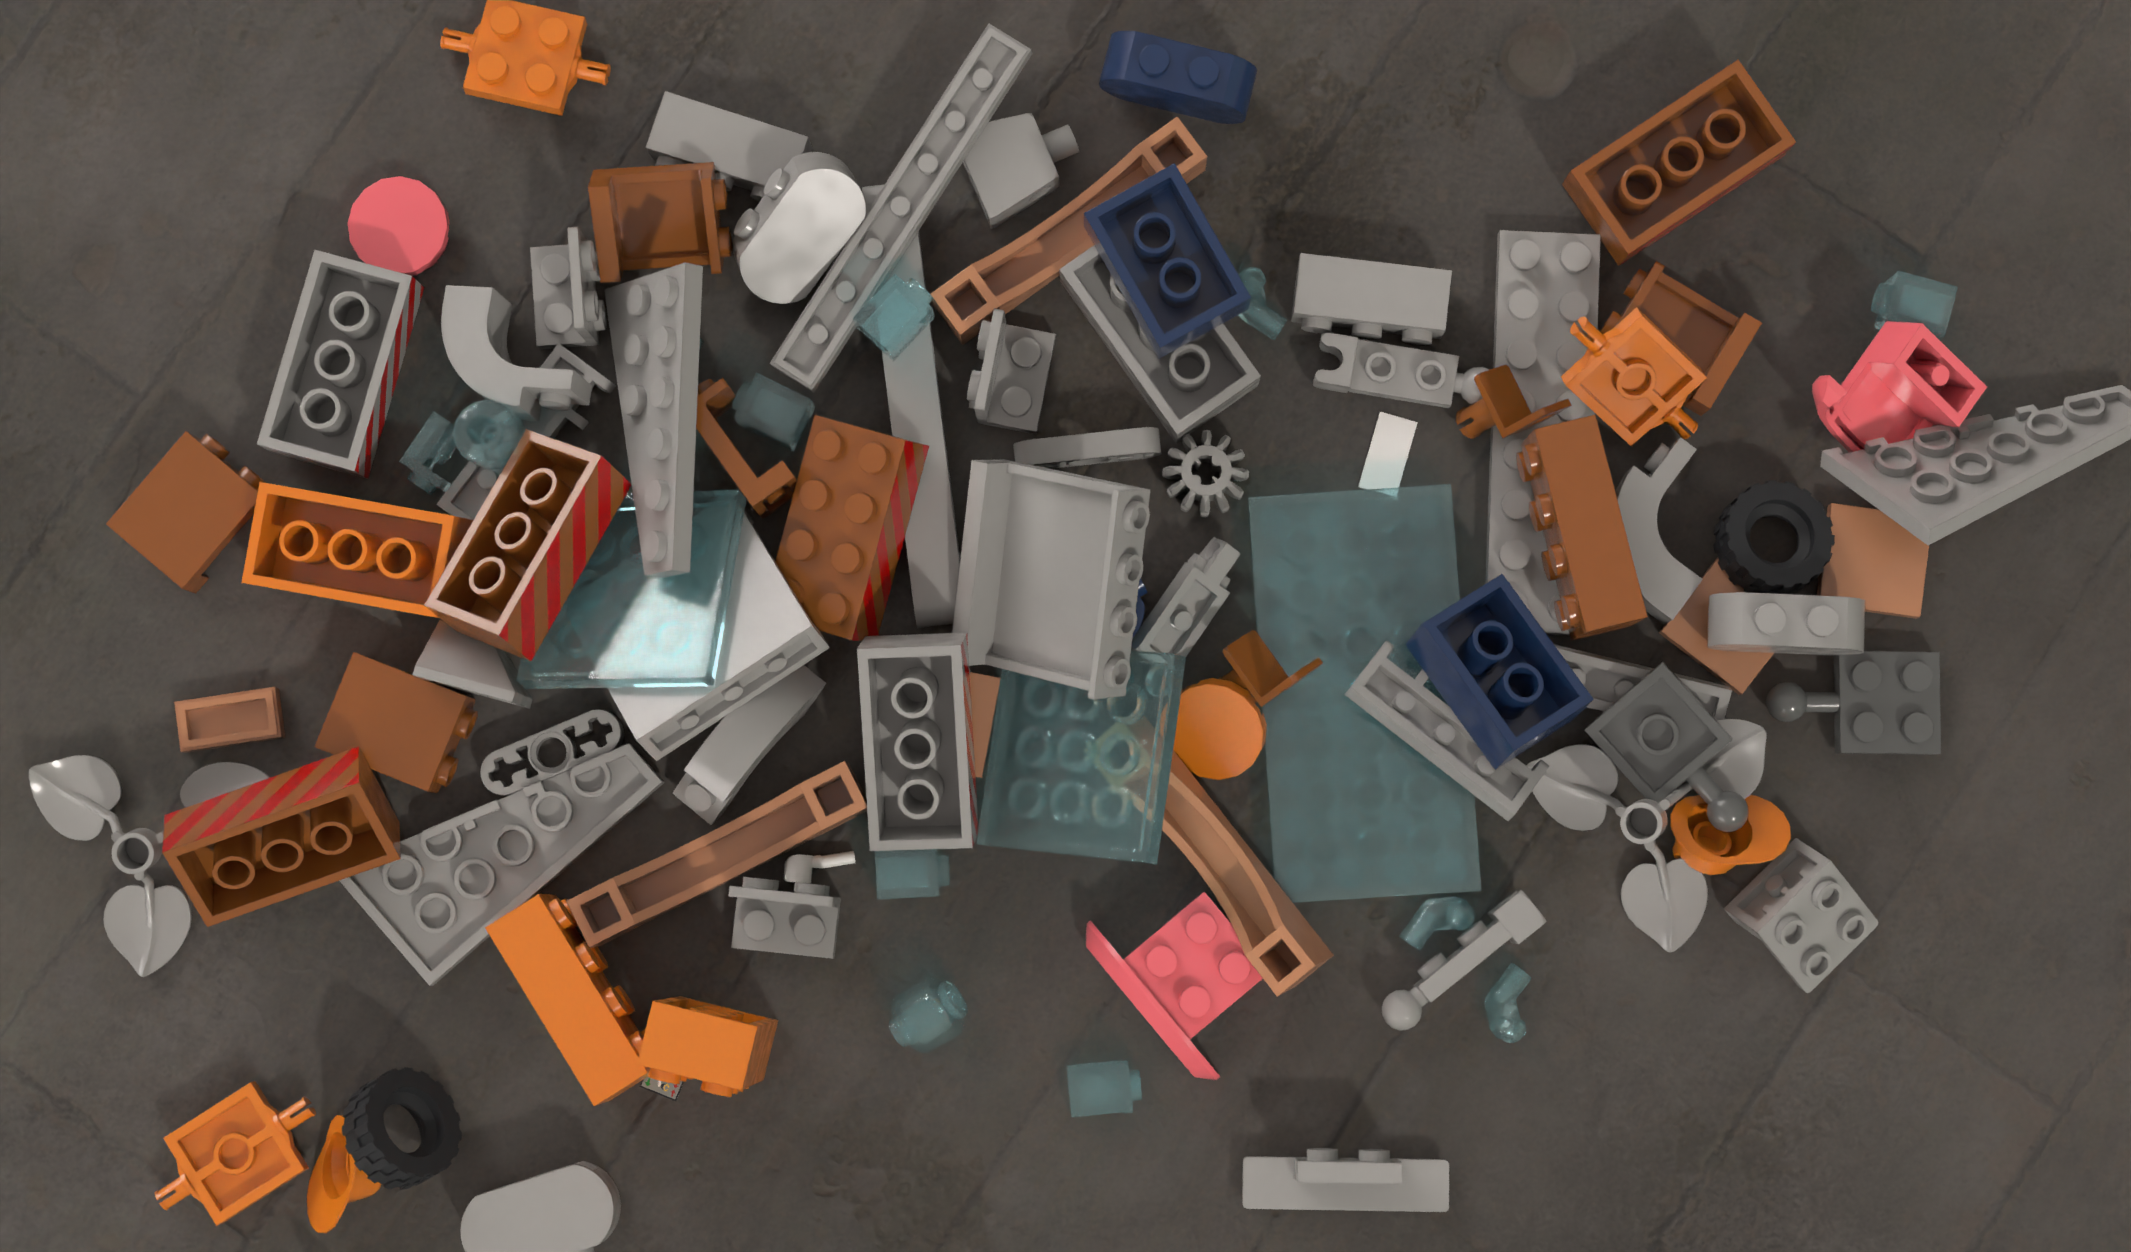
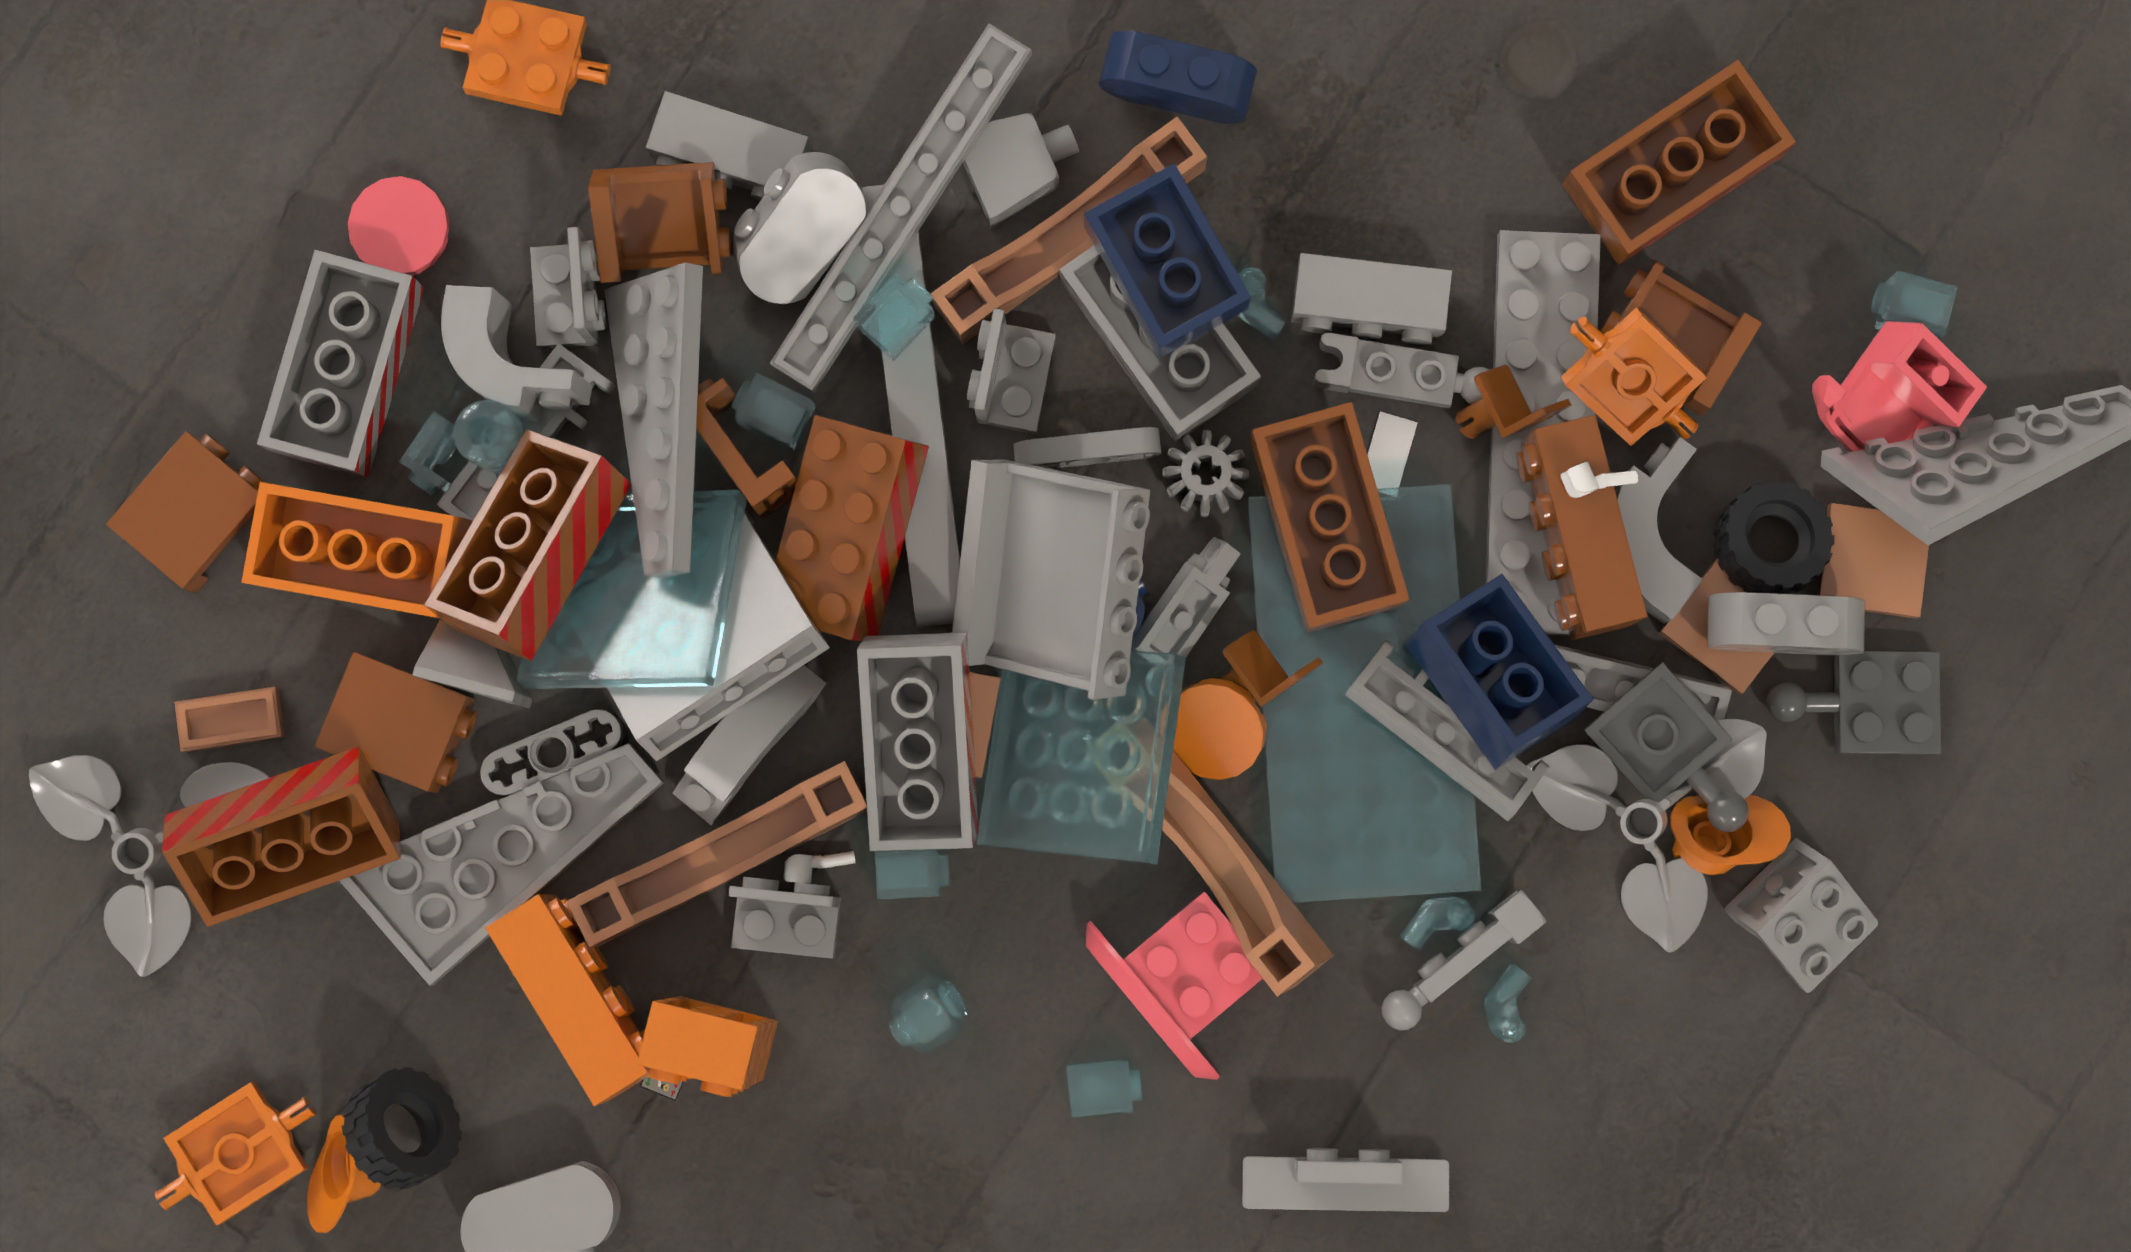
none -> dark orange brick [1249,402,1410,633]
none -> white hand [1560,462,1638,498]

